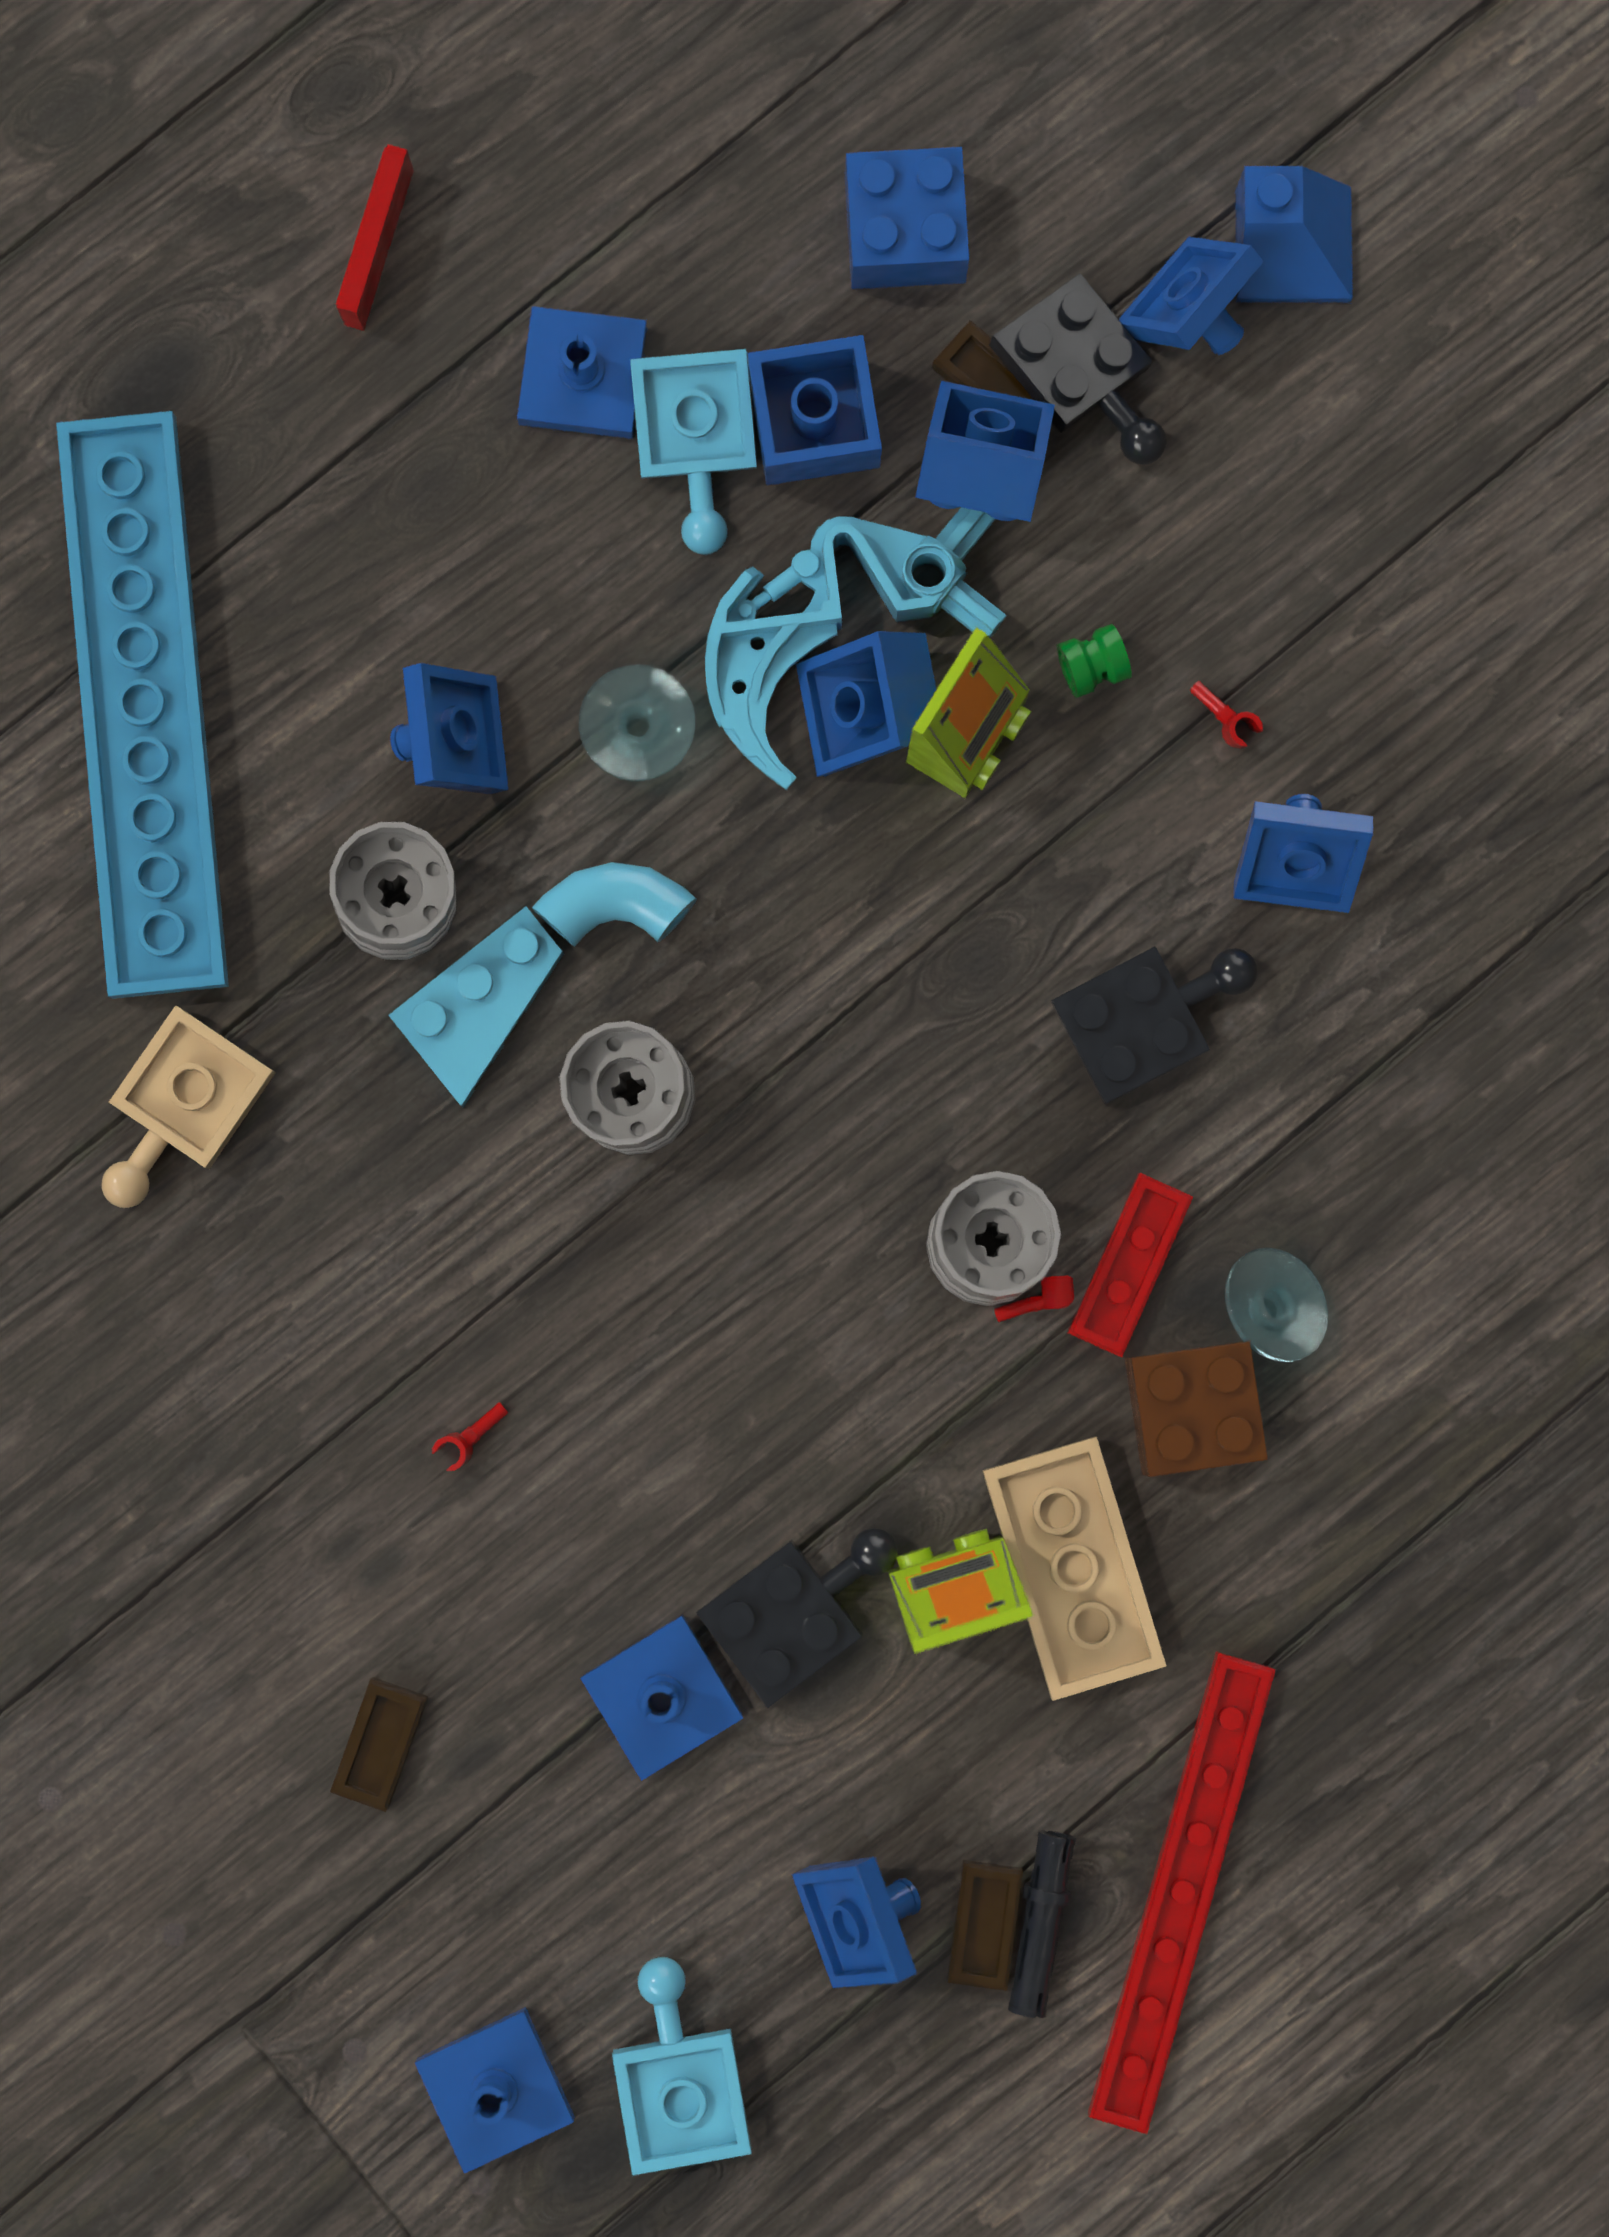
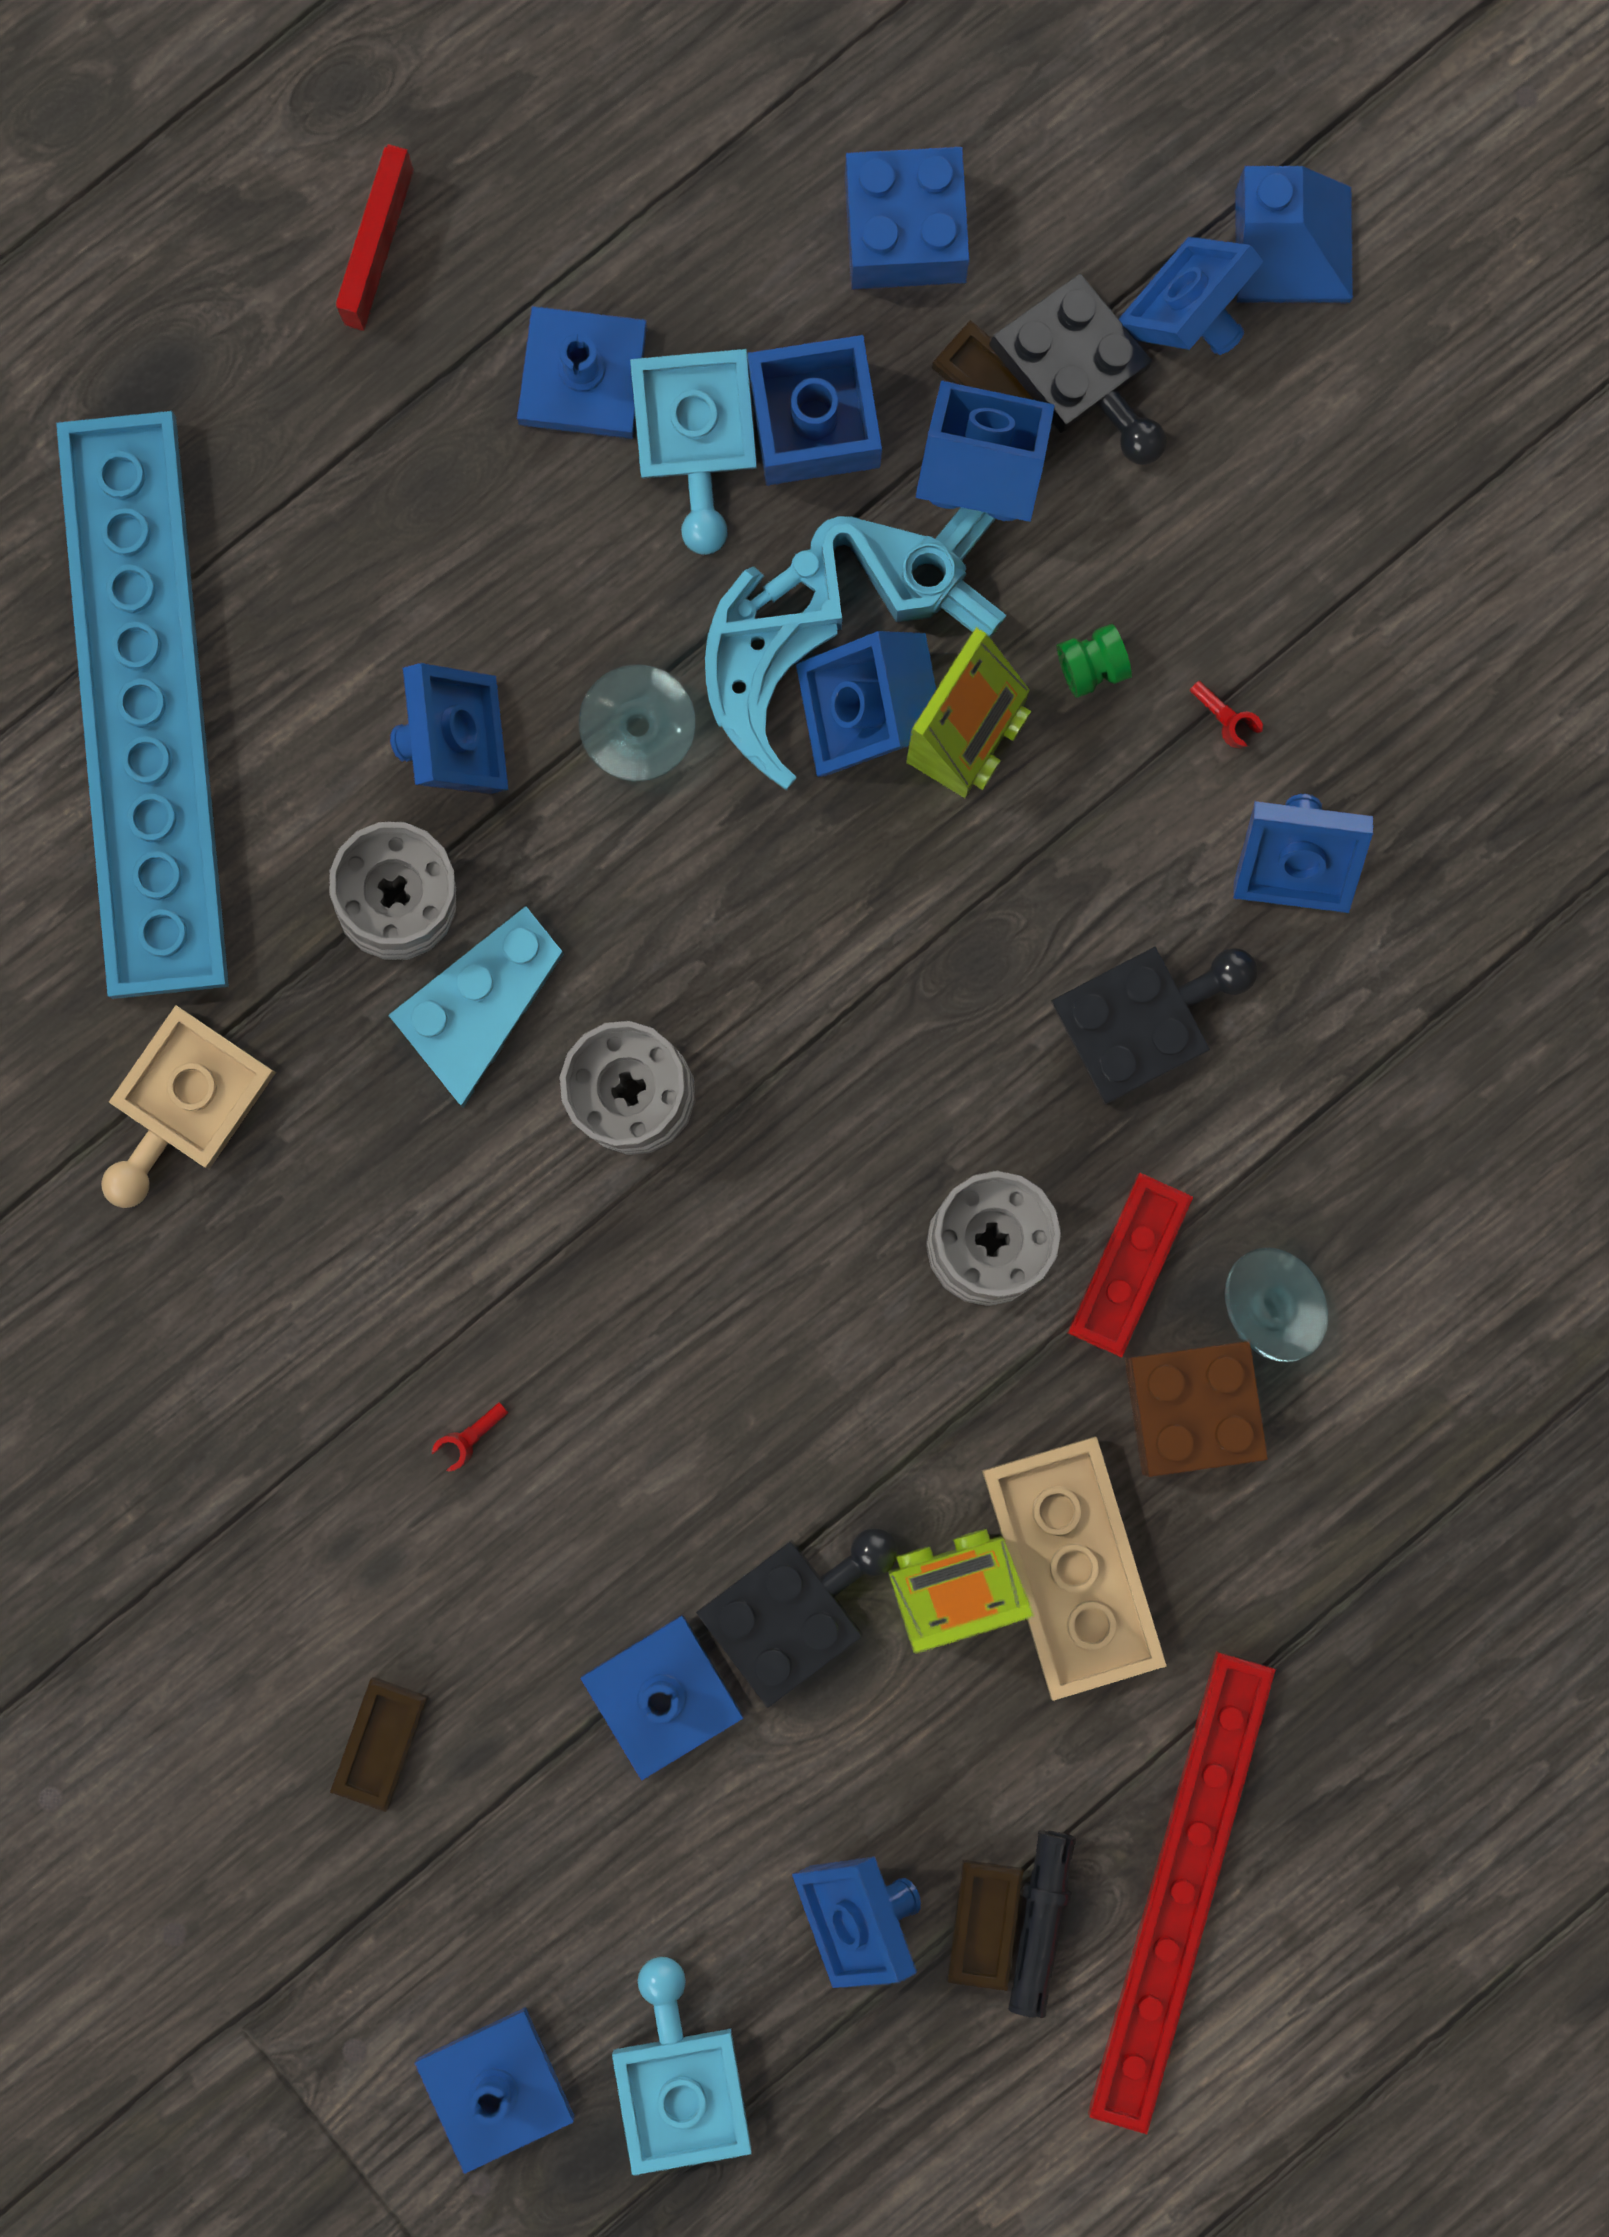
medium azure cylinder [532,862,697,946] -> none
red hand [994,1275,1074,1322] -> none

